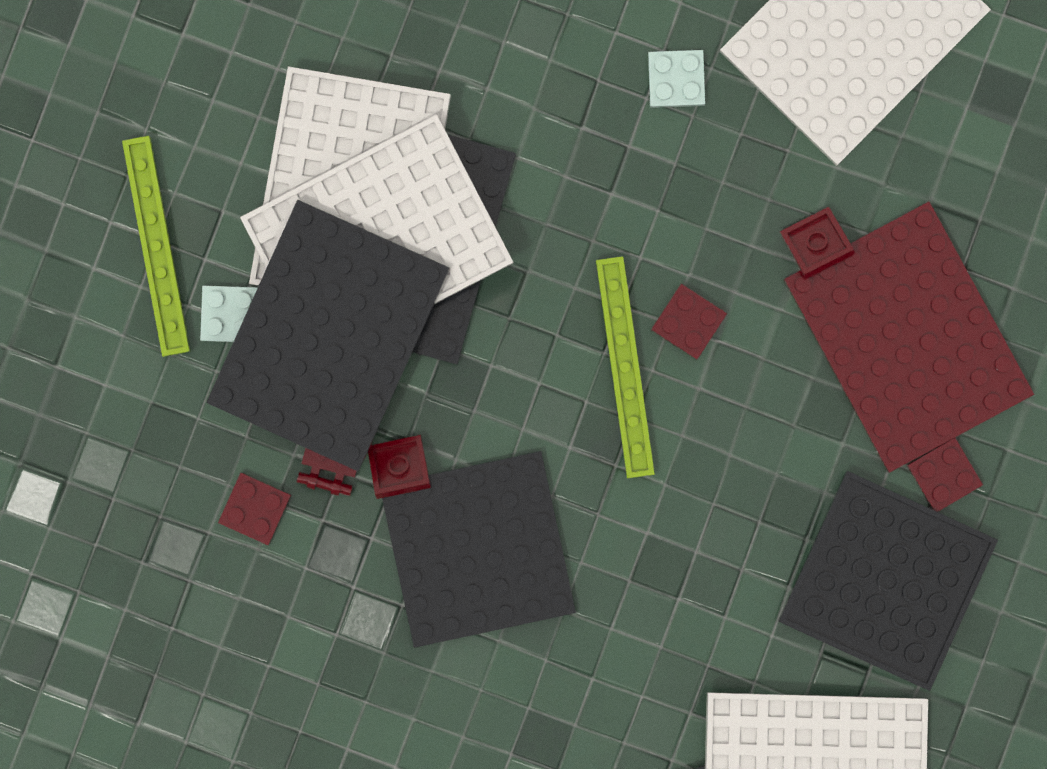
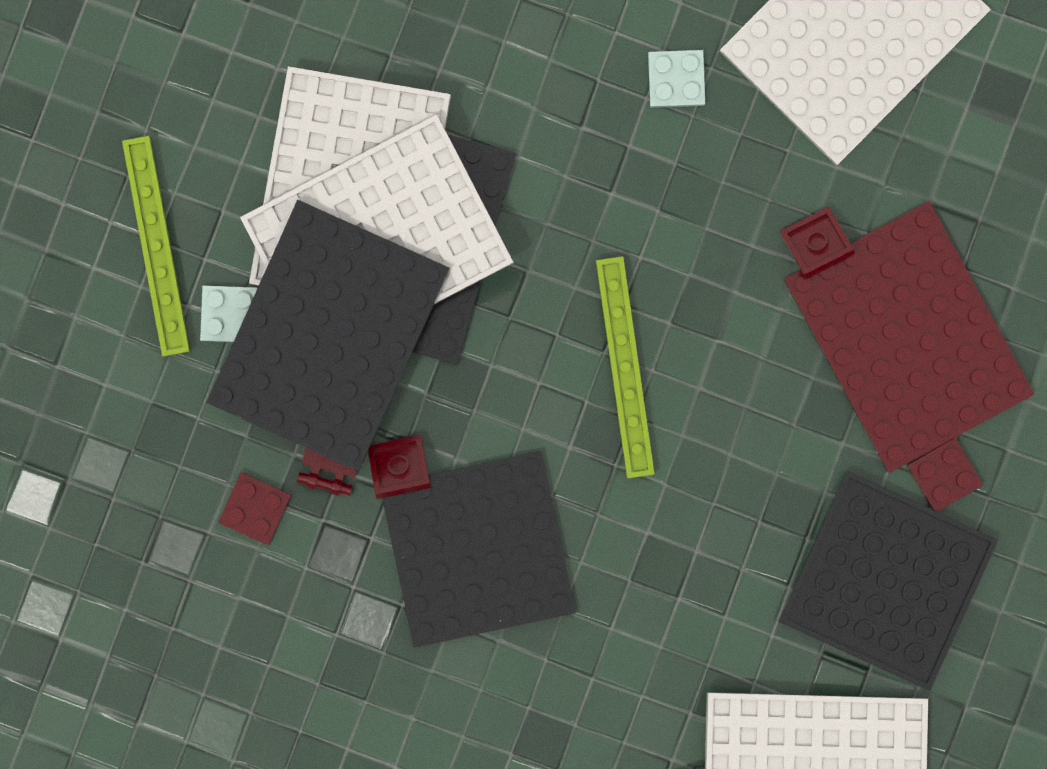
dark red plate [651,284,727,360] -> none

